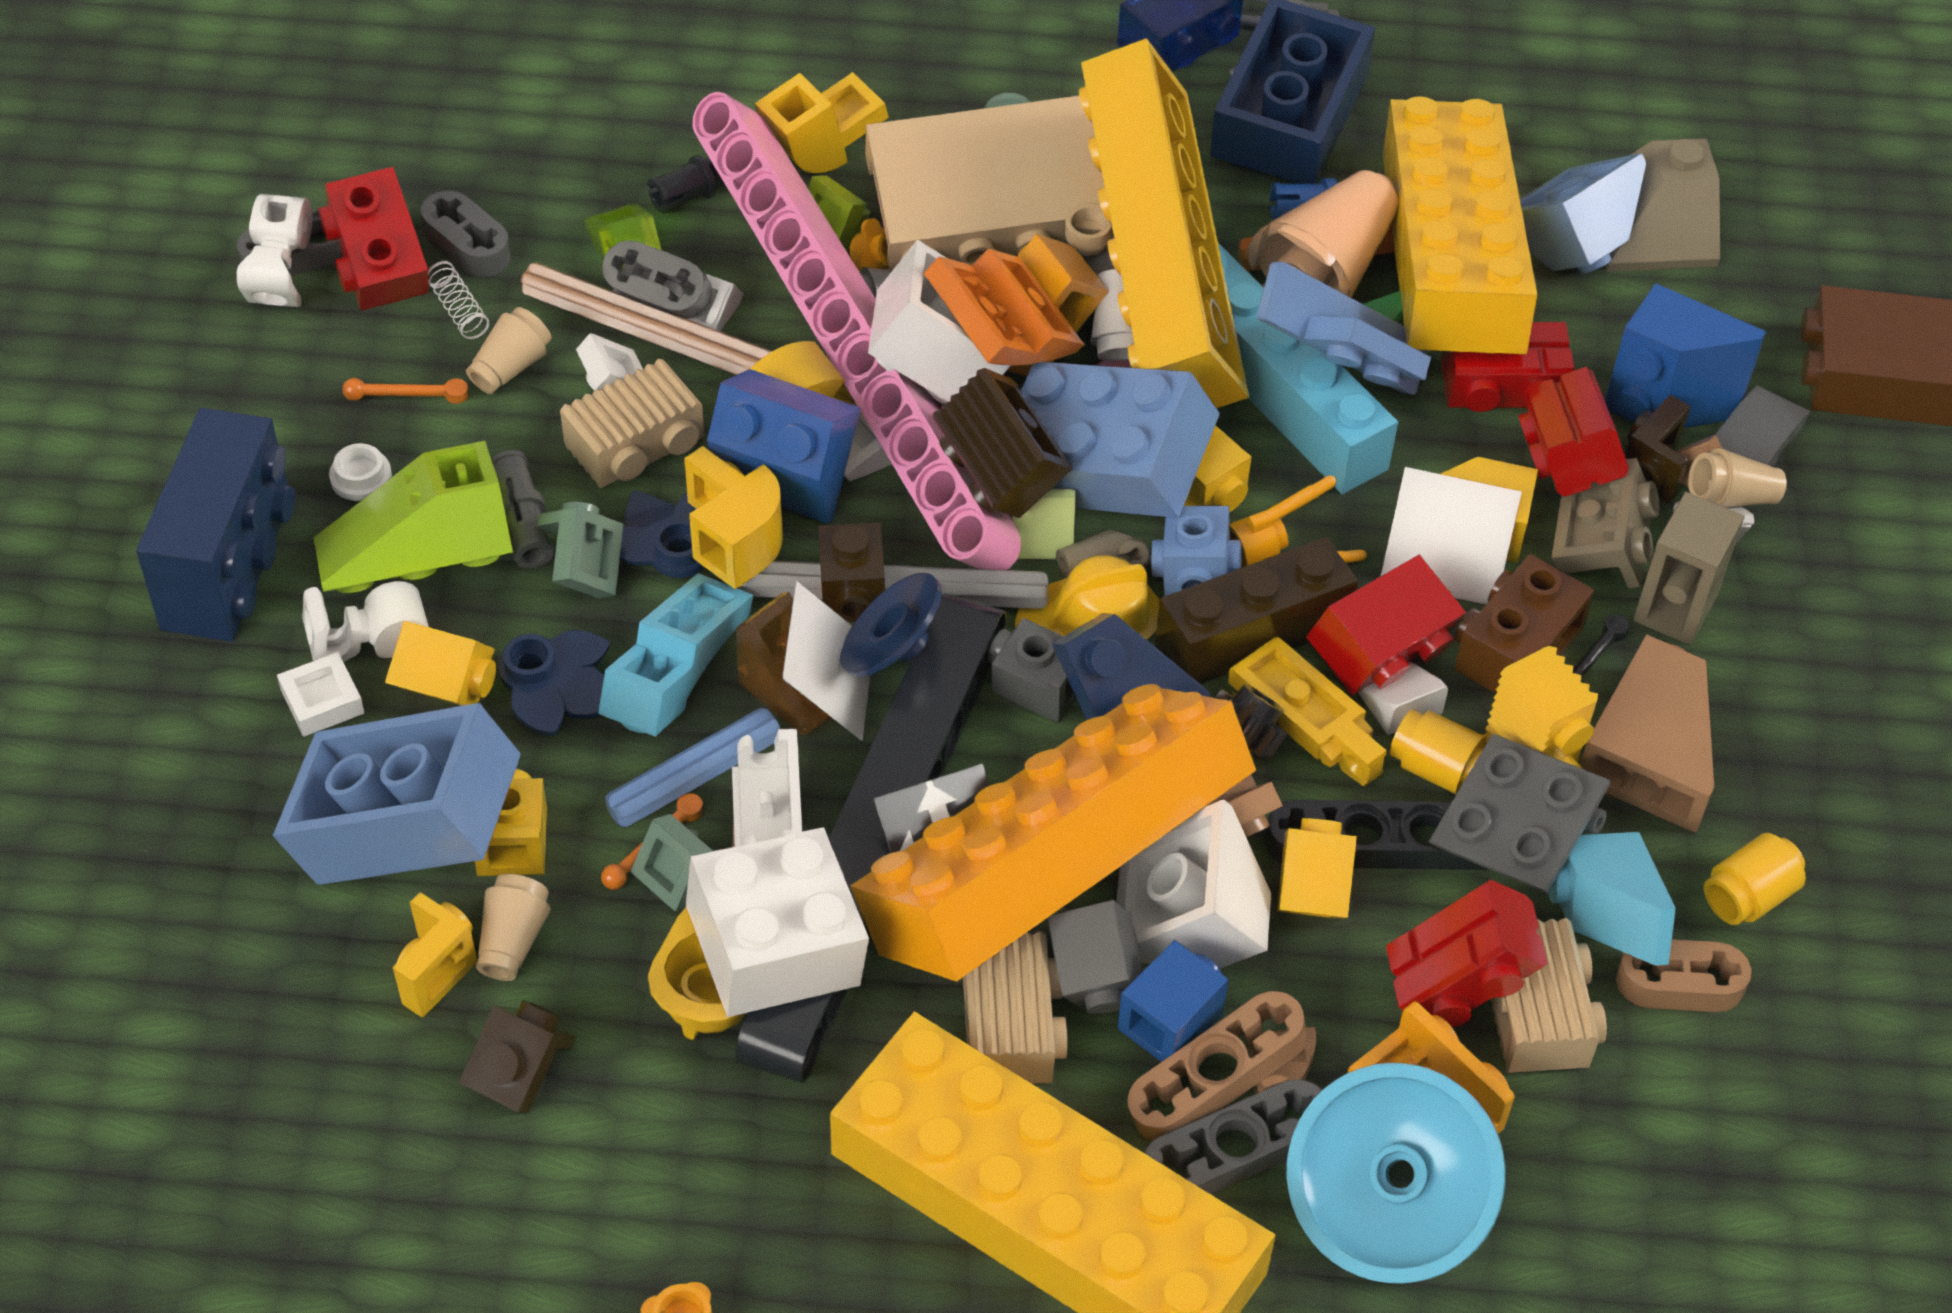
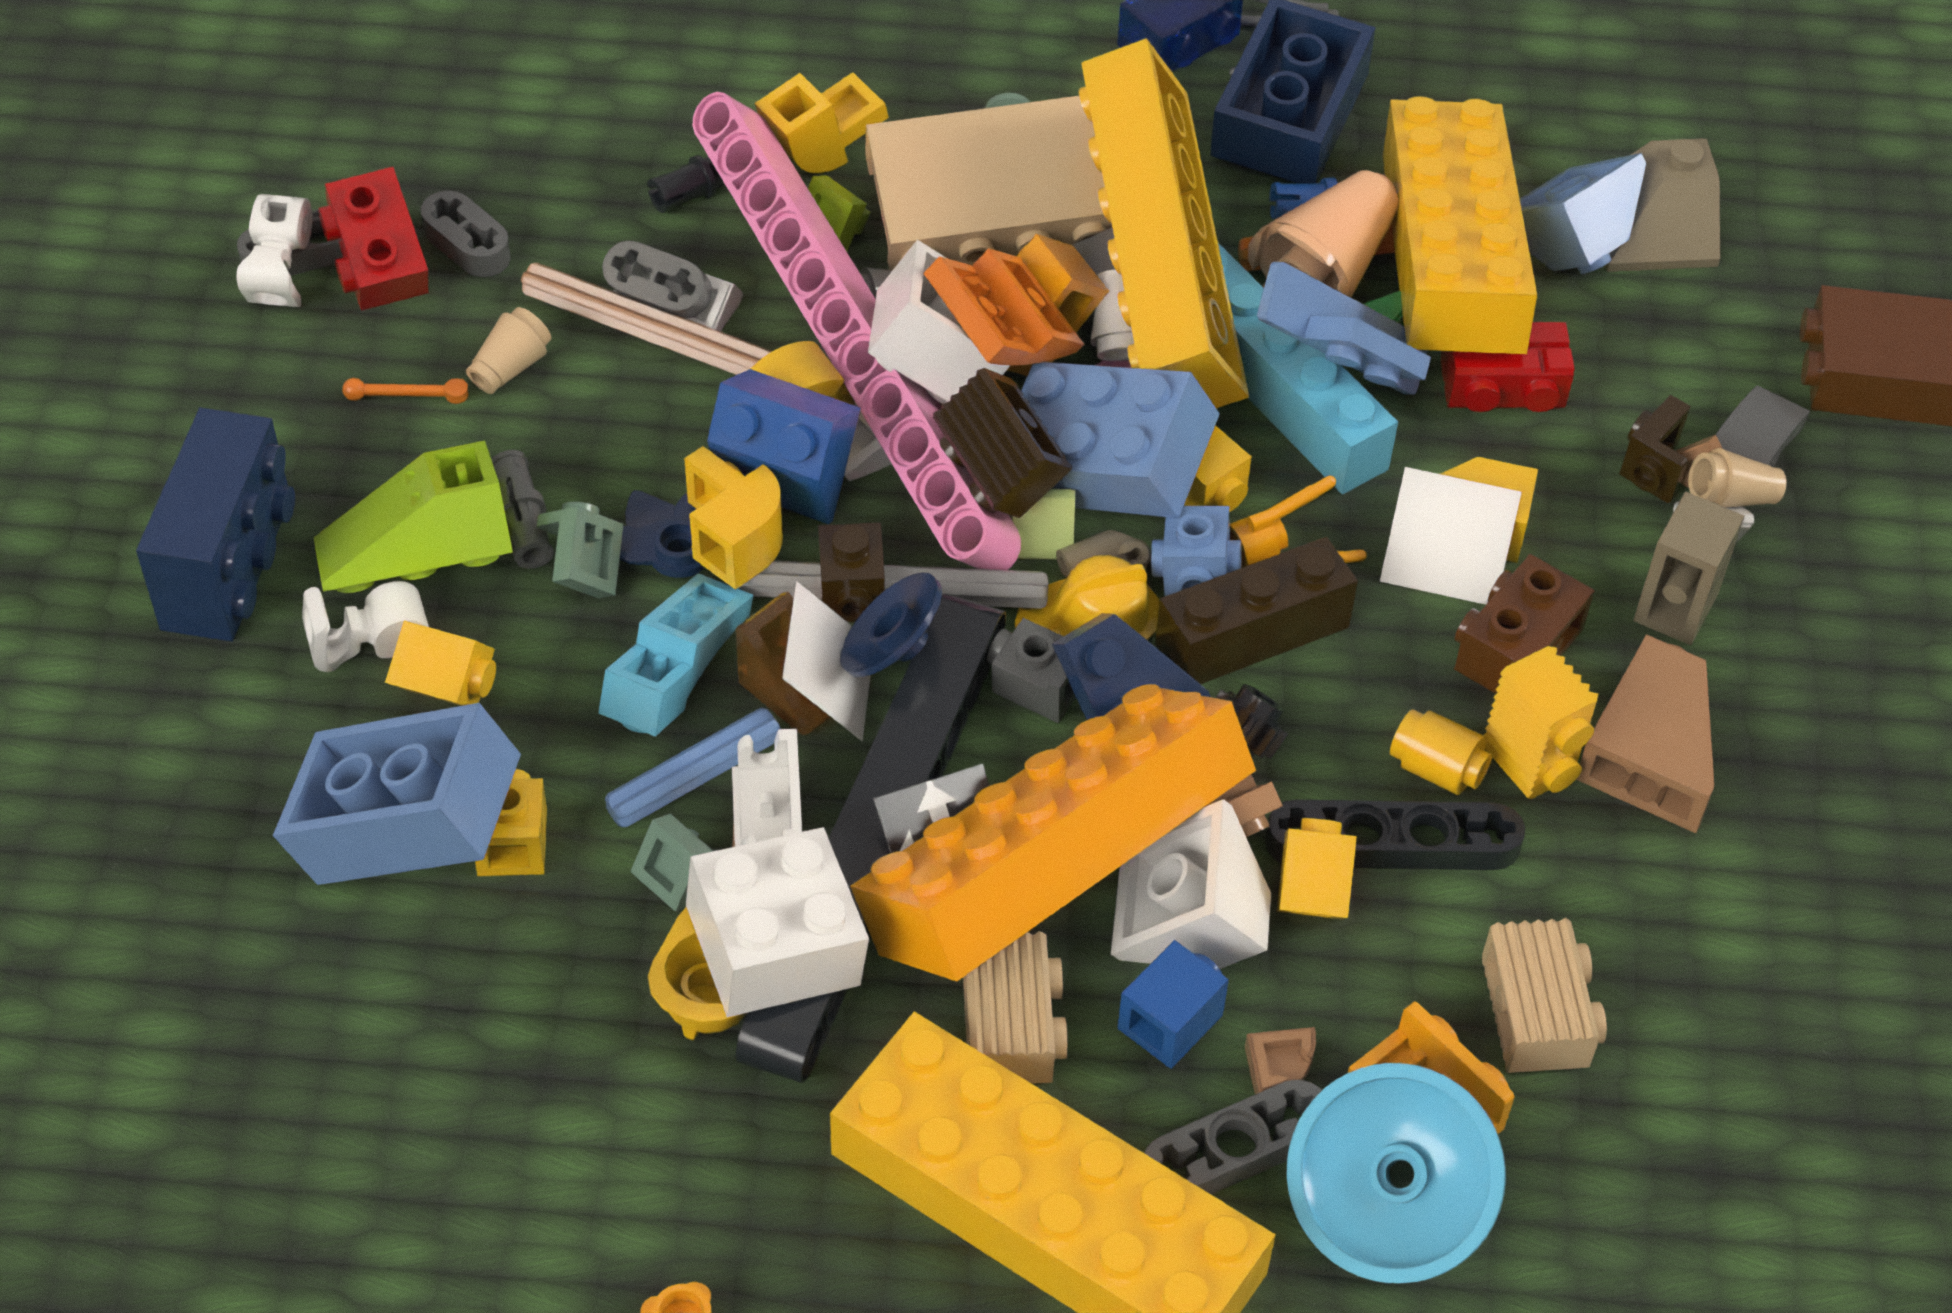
white plate [277,652,364,737] -> none
white plate [329,443,392,501] -> none
yellow bracket [392,893,478,1018] -> none
white piece [428,261,489,339] -> none
dark brown bracket [459,1000,576,1113] -> none
tan cone [476,874,551,981] -> none
dark blue plate [498,630,610,736] -> none
tan brick [560,358,704,488] -> none
white plate [576,333,643,391] -> none
clear neon green slope [584,203,661,267] -> none
orange hinge [601,793,703,890] -> none
light orange plate [850,218,889,273] -> none
dark grey brick [1048,900,1142,1014] -> none
tan hinge [1065,204,1112,257] -> none
medium nougat beam [1128,991,1308,1141] -> none
yellow hinge [1228,637,1387,787] -> none
red brick [1306,554,1466,696] -> none
white slope [1358,662,1448,735] -> none
red brick [1386,880,1548,1028] -> none
dark grey hinge [1429,734,1611,894] -> none
red brick [1518,367,1629,497] -> none
medium azure slope [1548,832,1676,966] -> none
dark tan bracket [1551,458,1659,588] -> none
black hinge [1572,614,1630,679] -> none
blue slope [1605,283,1766,428] -> none
medium nougat beam [1616,939,1752,1012] -> none
yellow brick [1703,833,1806,925] -> none

